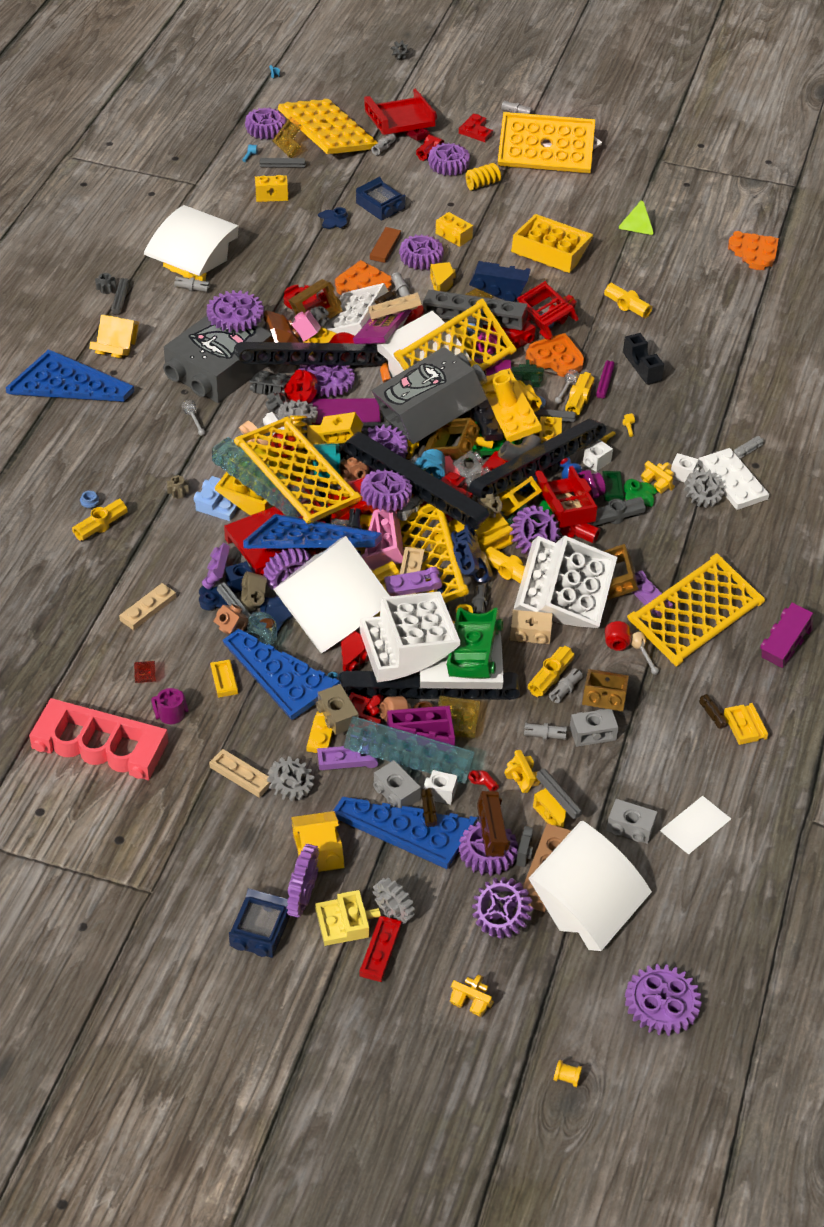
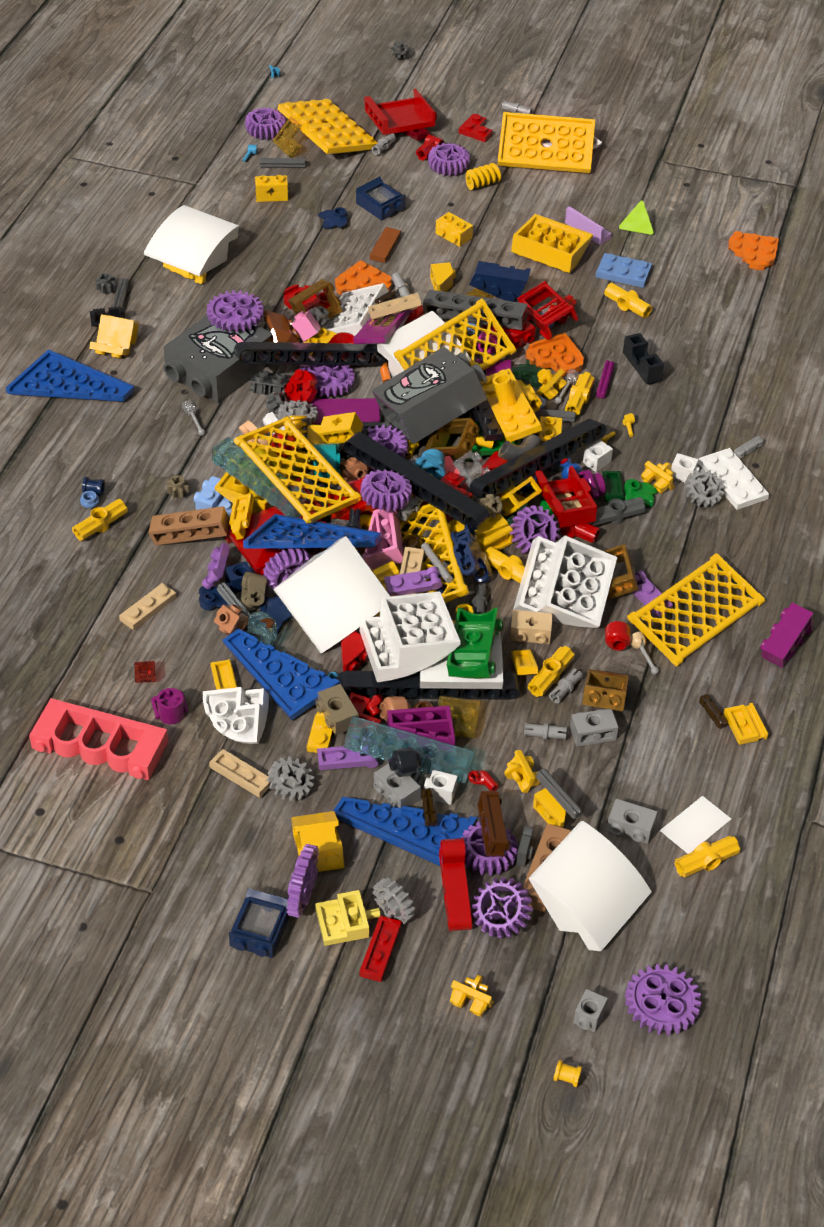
light grey pin [174,276,210,293] -> none
medium lavender gear [399,234,444,271] -> none
none -> dark blue bush [82,477,105,496]
none -> black hinge [90,306,125,327]
none -> medium nougat brick [148,506,230,546]
none -> white brick [203,687,270,744]
none -> yellow hinge [229,493,255,540]
none -> black head [389,747,422,777]
none -> dark brown tile [402,534,423,549]
none -> light grey bar [421,543,453,583]
none -> red beam [439,838,472,932]
none -> yellow tile [511,649,538,675]
none -> yellow hips [536,368,567,400]
none -> lavender panel [565,206,612,245]
none -> light grey brick [573,989,608,1032]
none -> medium blue plate [596,253,652,288]
none -> yellow piece [674,836,740,878]

